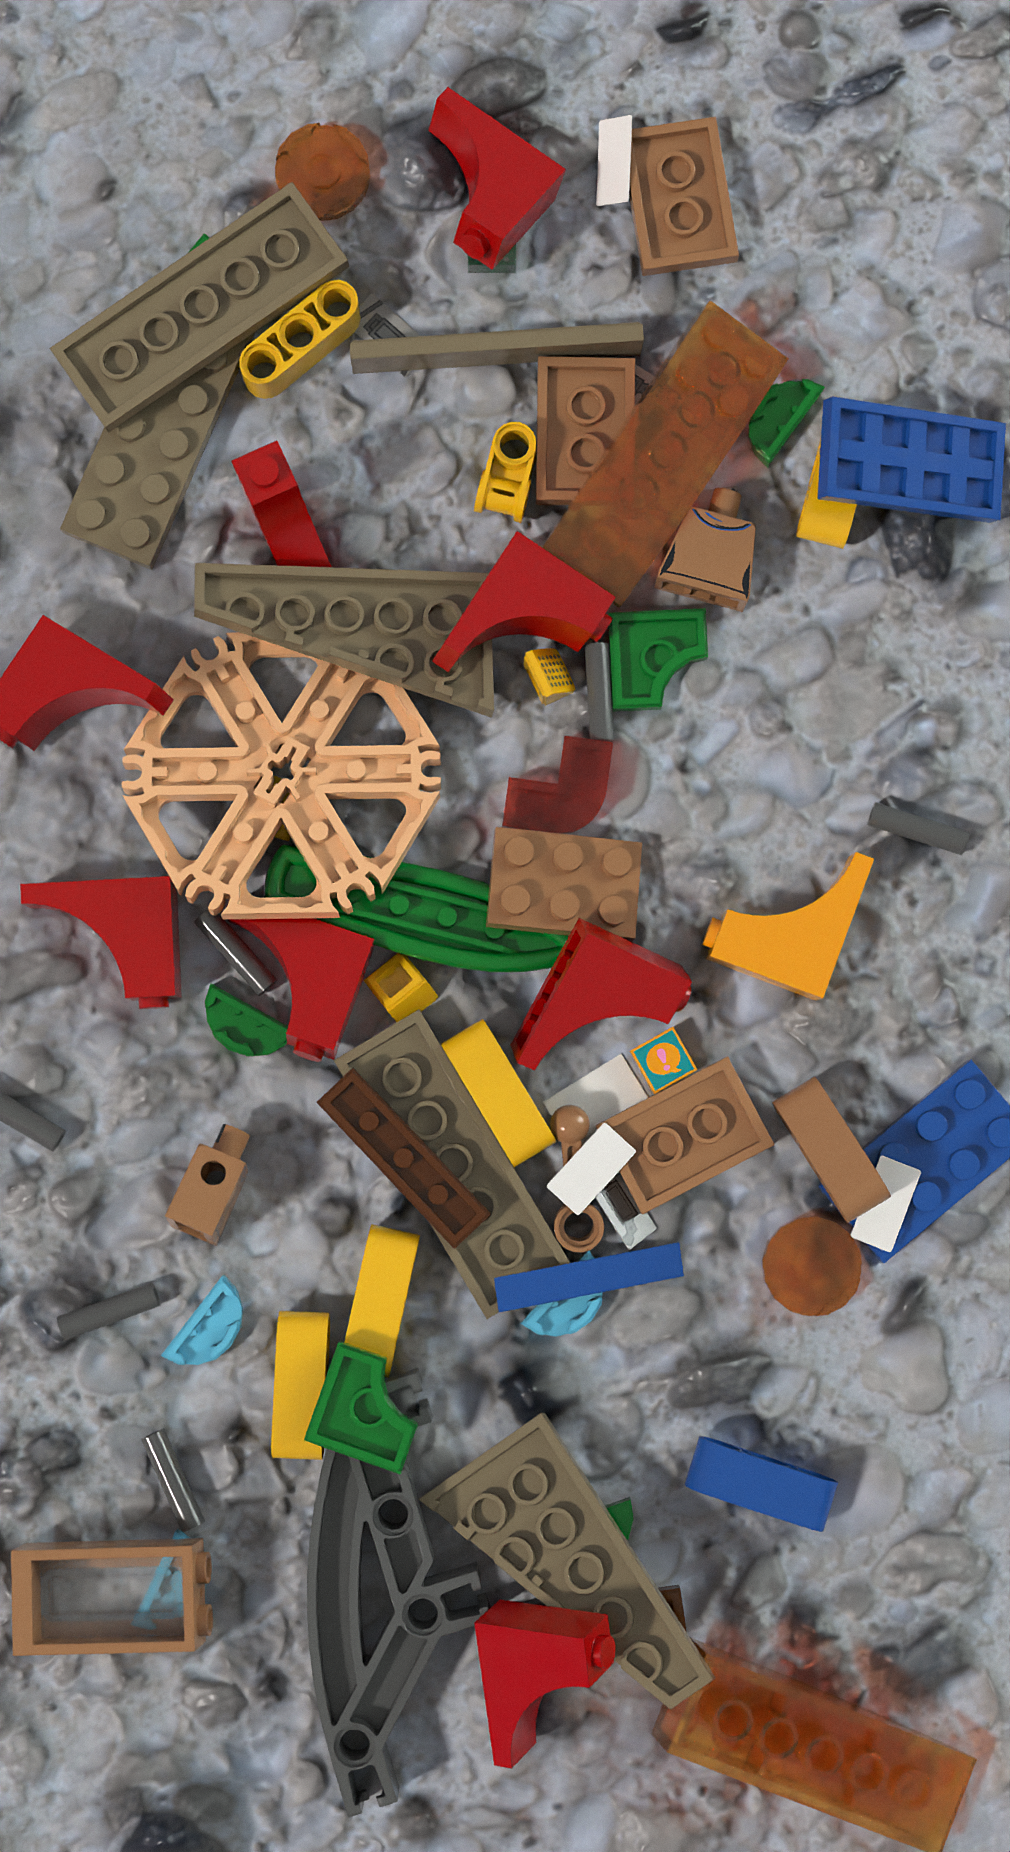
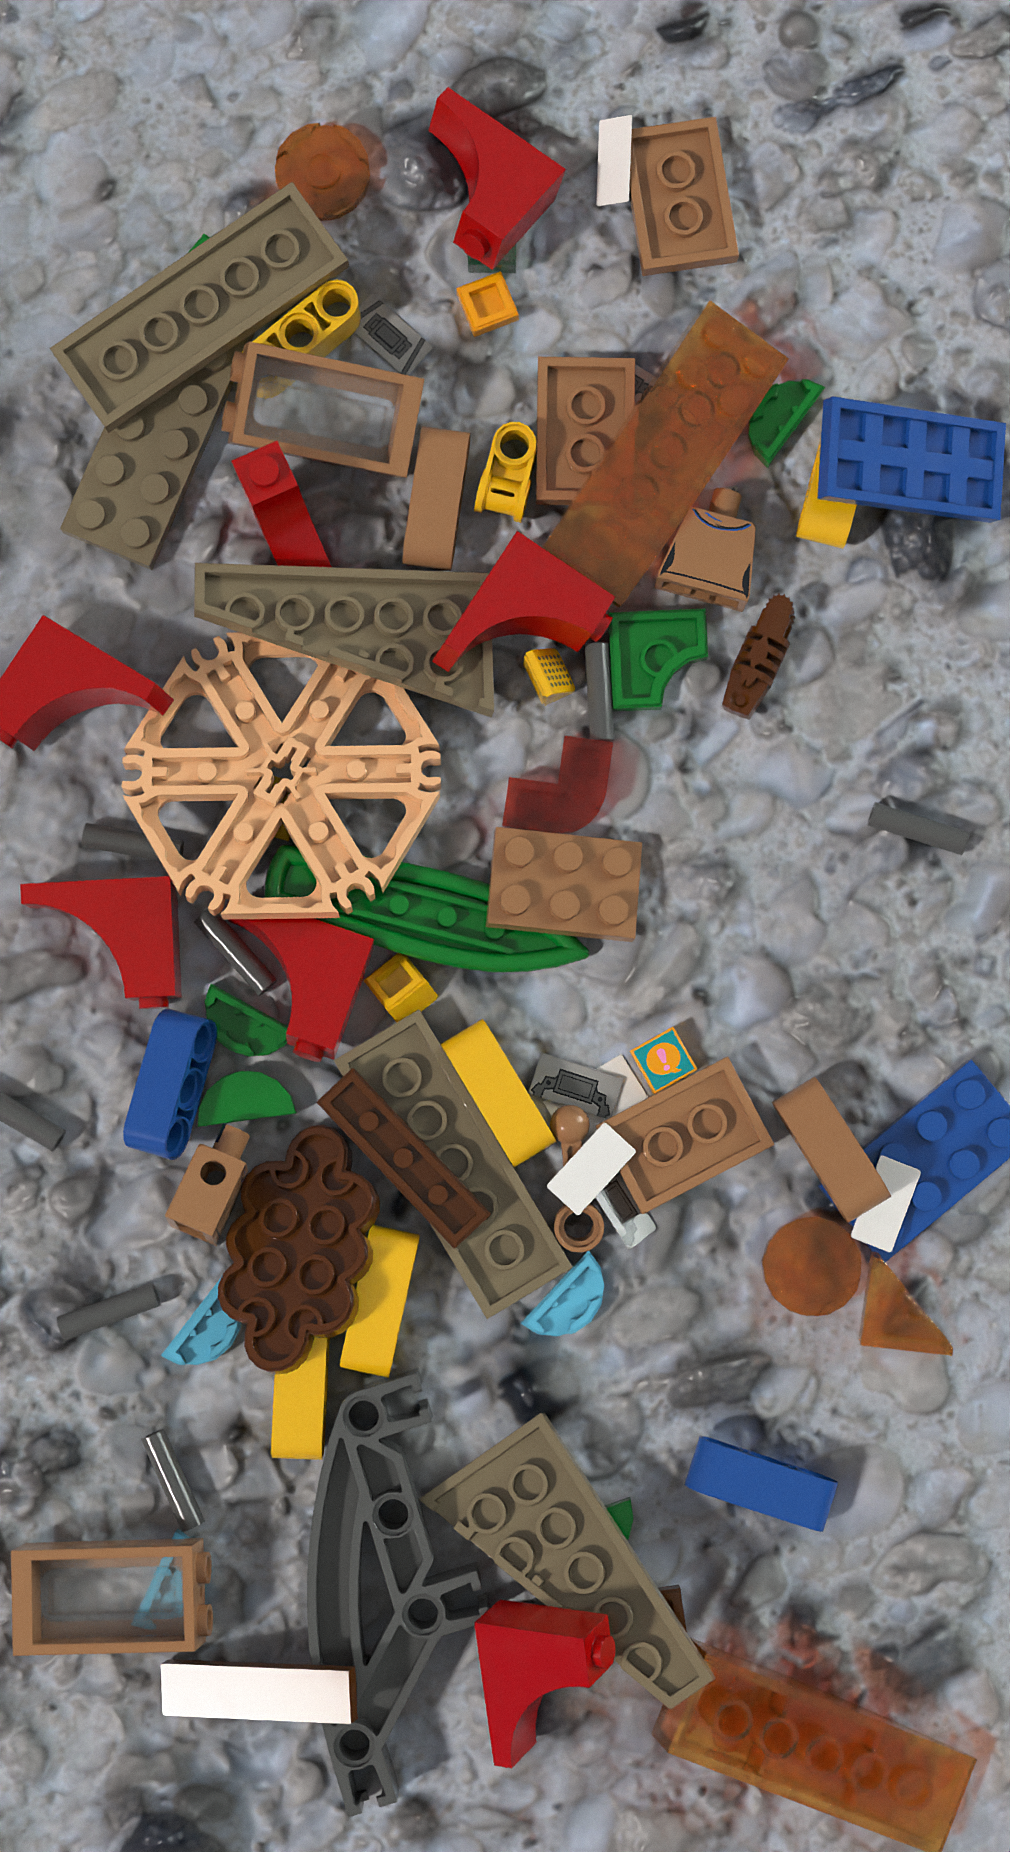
green tile [304,1341,418,1474] -> none
dark tan tile [349,322,644,374] -> none
blue sticker [494,1242,684,1313] -> none
red arch [510,918,692,1071] -> none
light orange arch [702,852,874,1001] -> none
none -> dark grey piece [82,823,184,861]
none -> blue beam [123,1009,217,1160]
none -> tile [161,1659,358,1724]
none -> green tile [197,1071,297,1127]
none -> reddish brown plate [218,1125,380,1375]
none -> piece [221,341,425,478]
none -> medium nougat beam [402,426,471,571]
none -> light orange tile [456,271,519,337]
none -> sticker [529,1053,623,1119]
none -> reddish brown hinge [722,593,796,720]
none -> clear orange tile [858,1252,953,1356]

